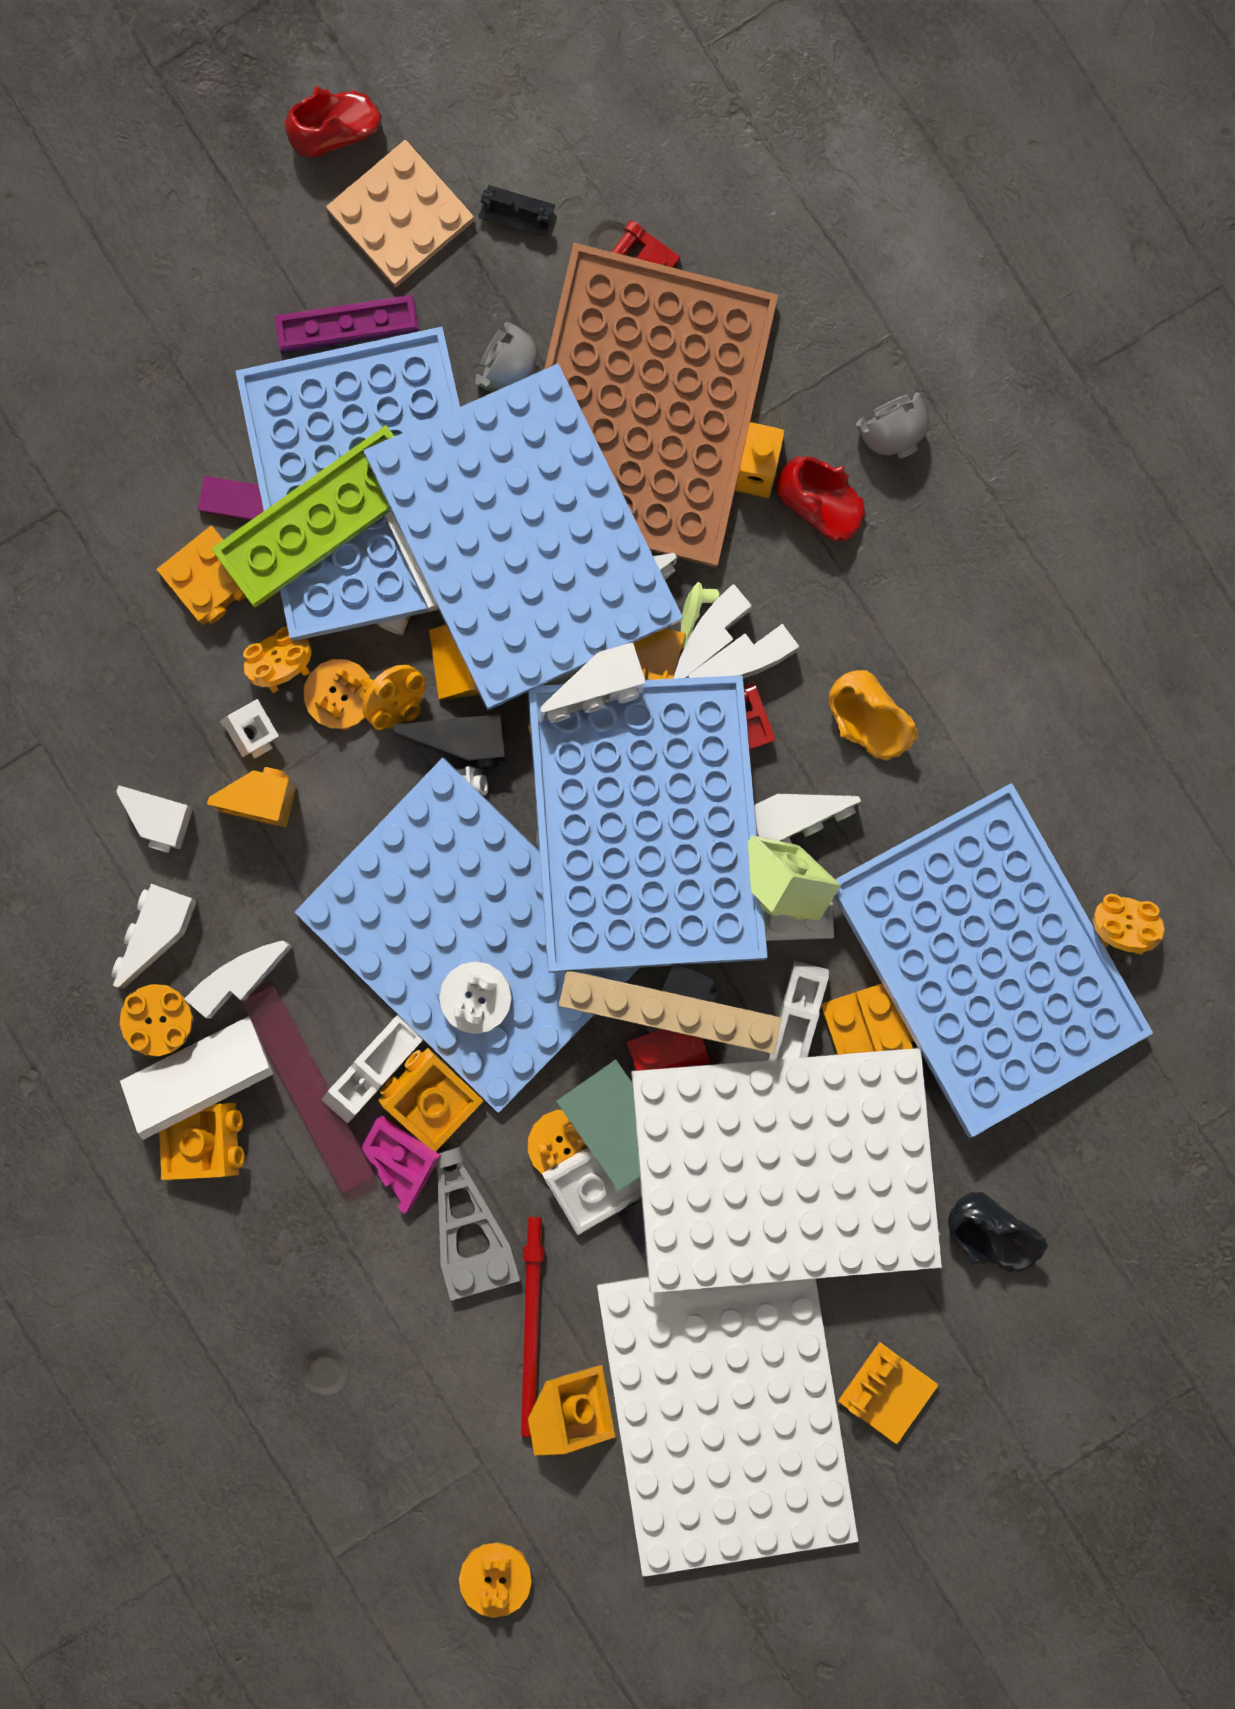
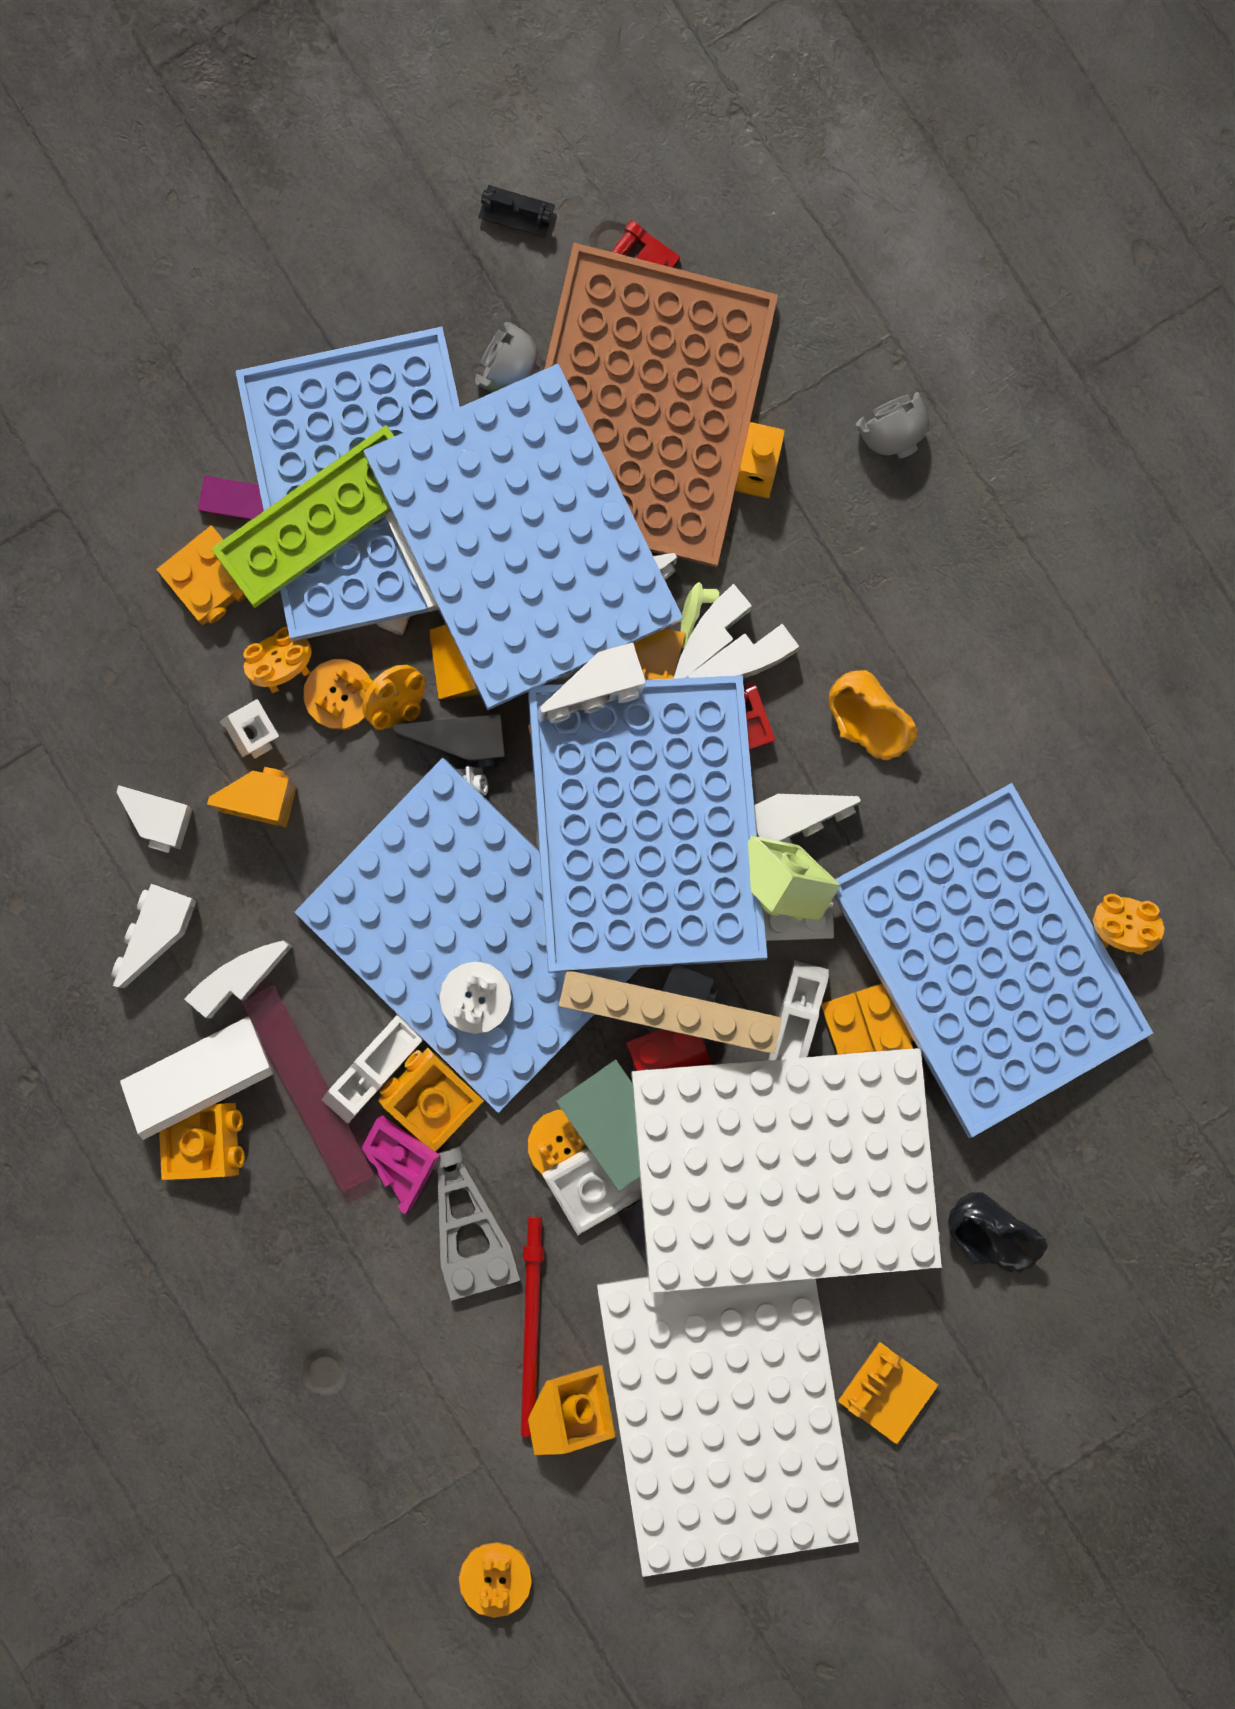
light orange plate [120,984,193,1056] -> none
magenta tile [274,295,419,353] -> none
red piece [284,85,382,158] -> none
light nougat plate [326,140,475,288] -> none
red piece [775,456,866,542] -> none

